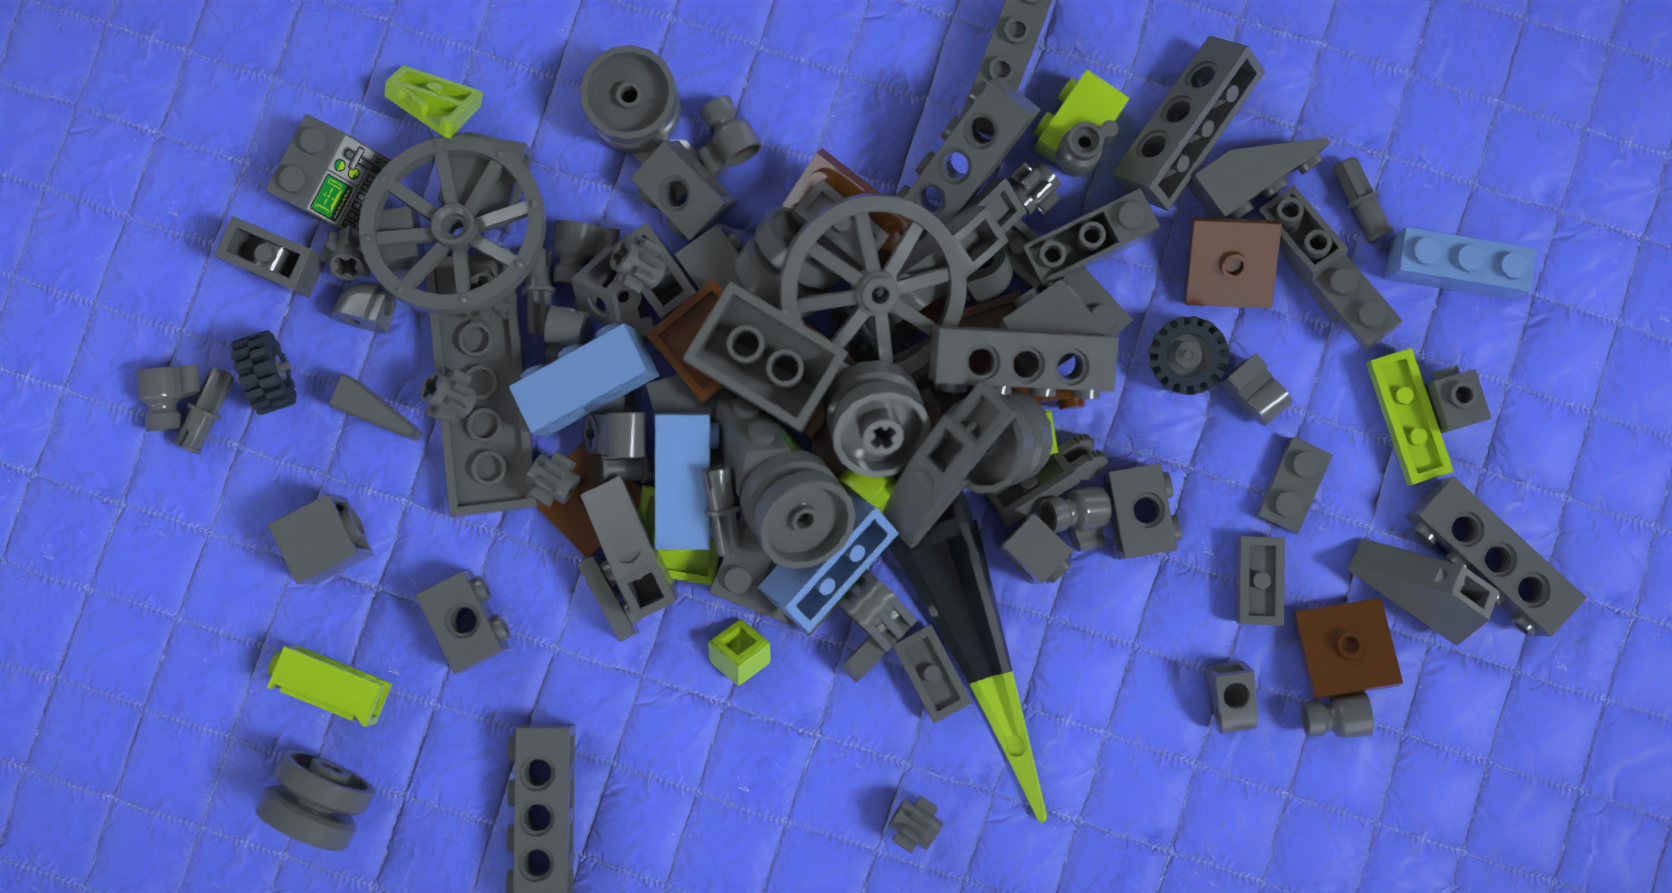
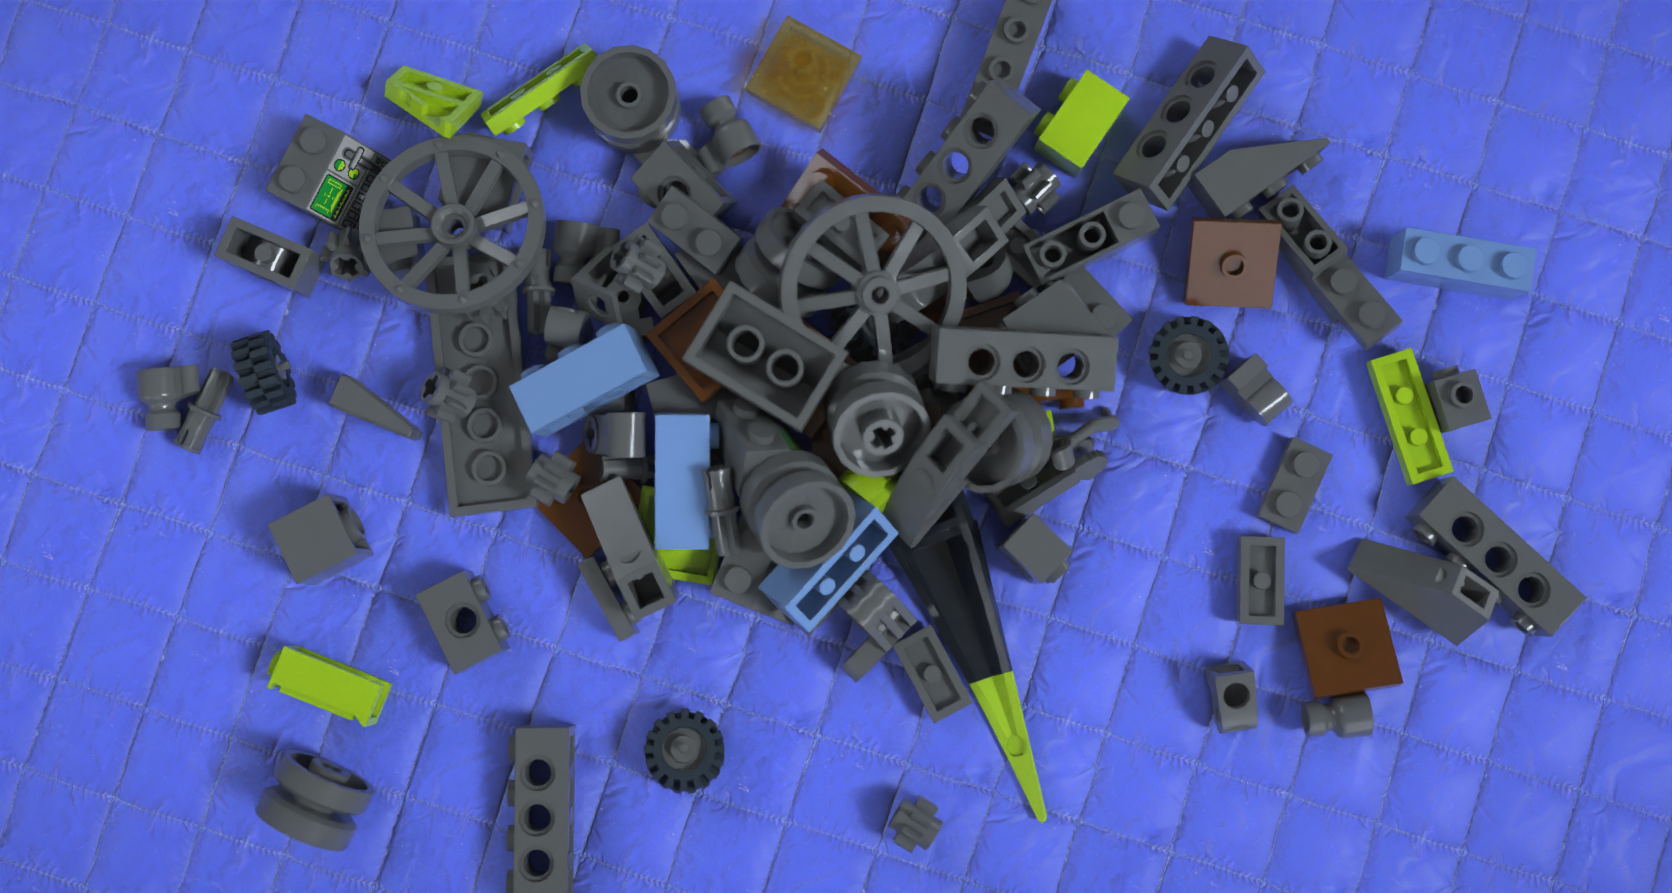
dark grey piece [331,282,396,333] -> none
lime slope [708,618,771,687] -> none
dark grey piece [1038,485,1112,552] -> none
dark grey piece [1056,120,1119,176] -> none
dark grey brick [1103,463,1182,560] -> none
dark grey axle [1334,157,1394,243] -> none
none -> lime plate [480,42,597,136]
none -> black wheel [644,709,725,794]
none -> dark grey plate [647,186,744,274]
none -> clear yellow plate [745,15,862,133]
none -> dark grey piece [1050,407,1120,471]

